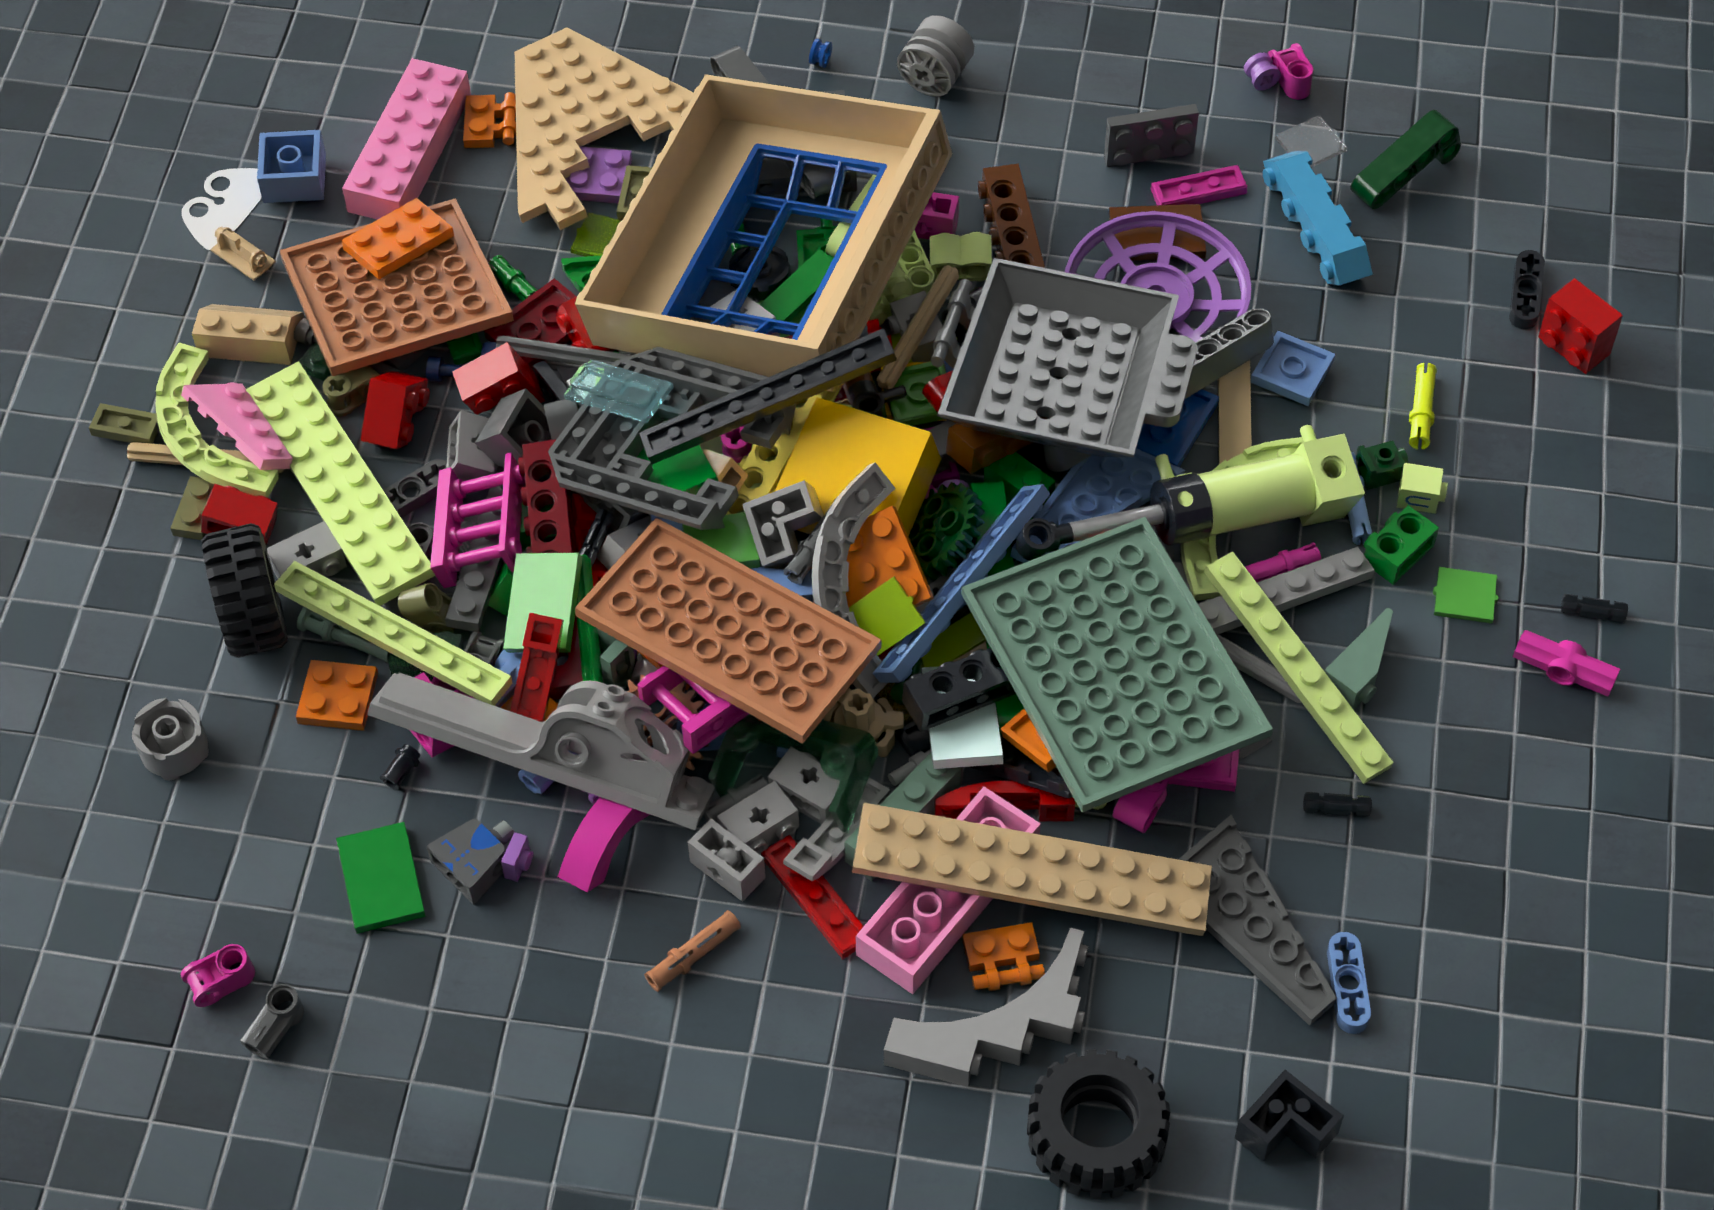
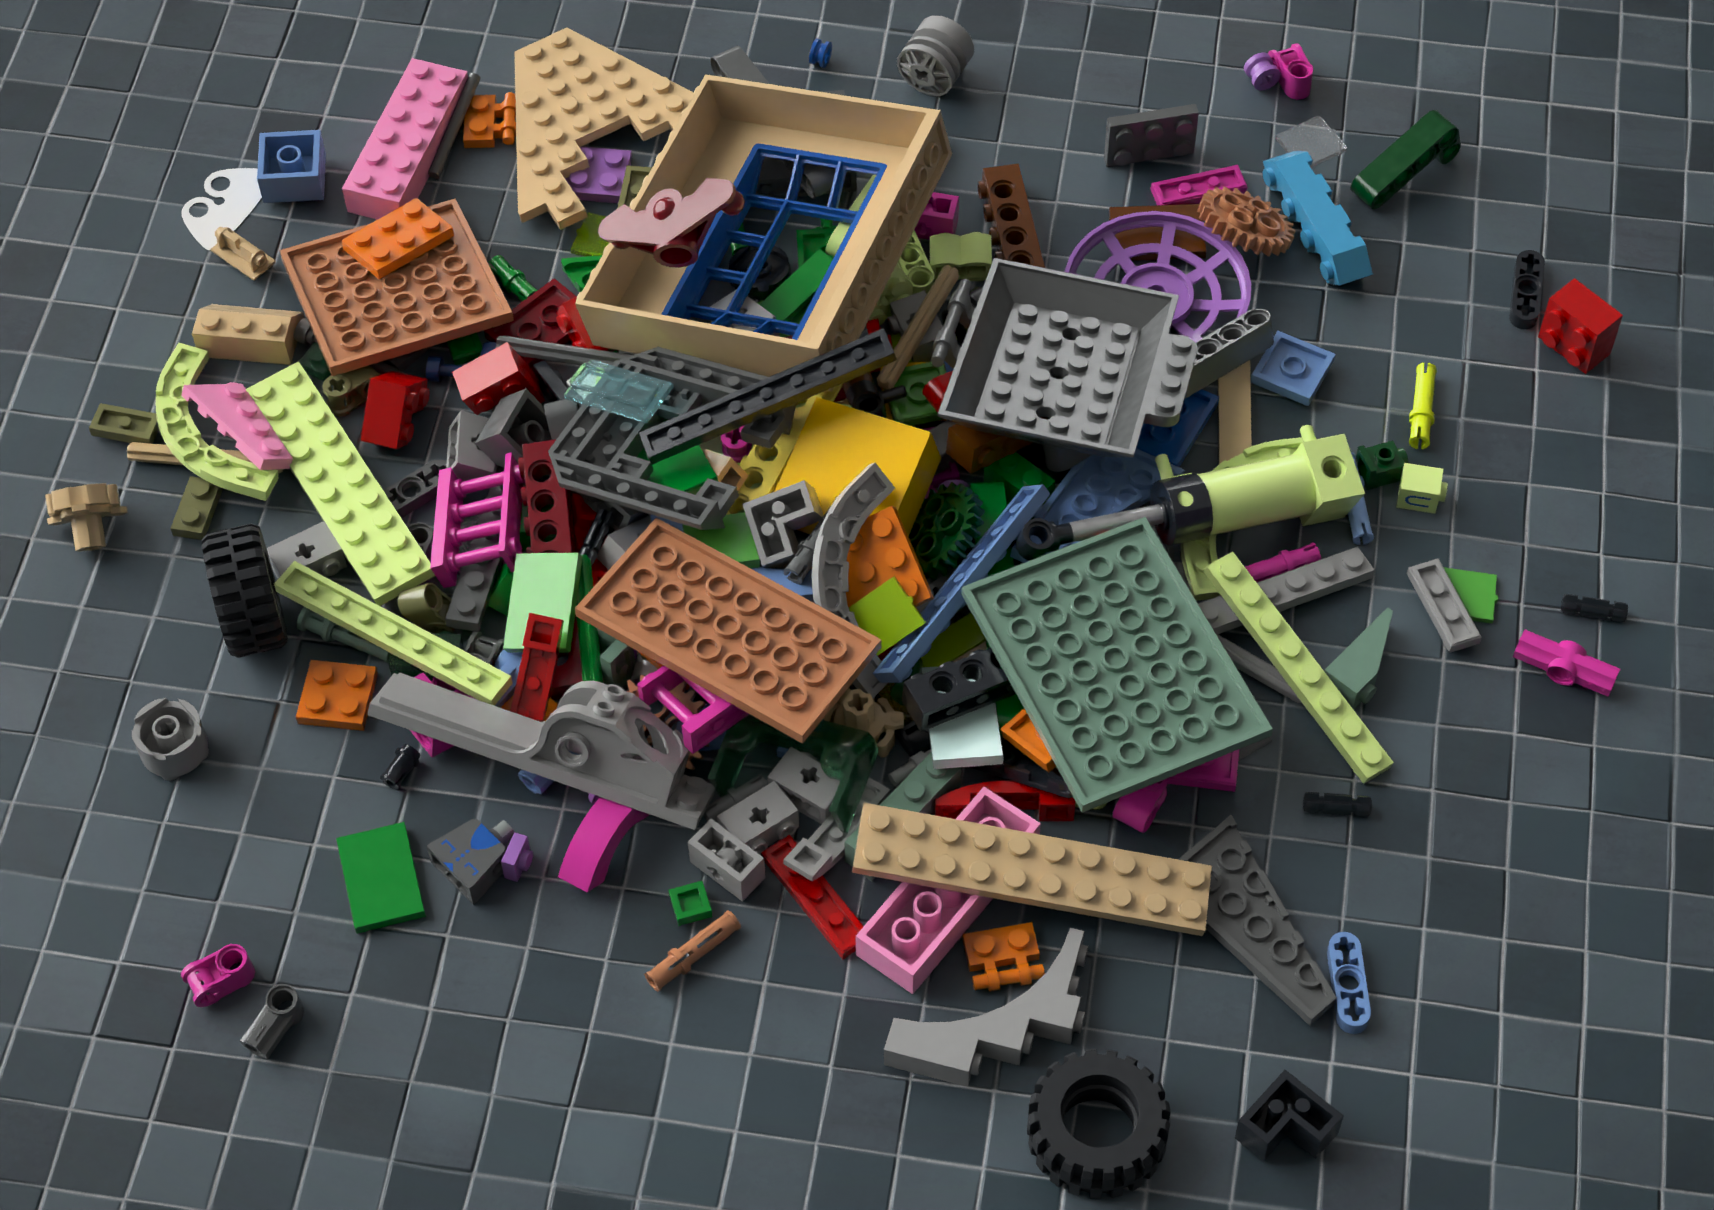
red brick [201,484,278,545] -> none
green brick [1363,505,1439,585] -> none
none -> tan piece [45,483,128,552]
none -> dark grey bar [428,73,481,179]
none -> piece [598,178,745,268]
none -> green plate [668,881,712,926]
none -> nougat gear [1197,187,1296,256]
none -> light grey tile [1407,558,1482,653]

